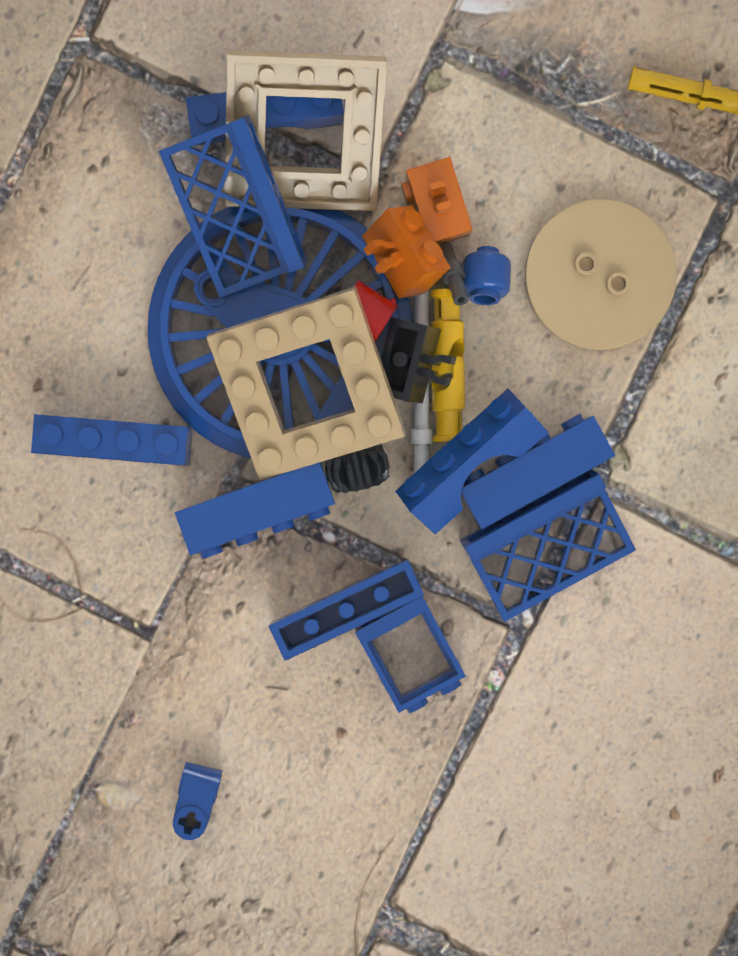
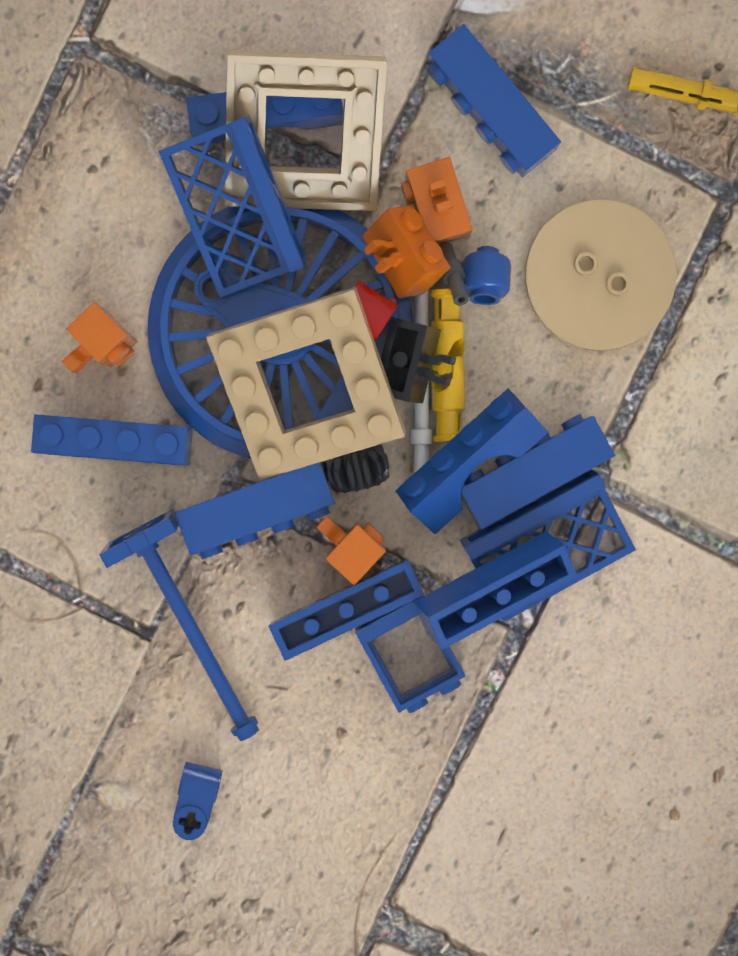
none -> orange brick [61,302,138,374]
none -> blue tile [99,508,259,741]
none -> orange brick [316,516,386,585]
none -> blue brick [413,531,578,650]
none -> blue brick [427,24,561,178]

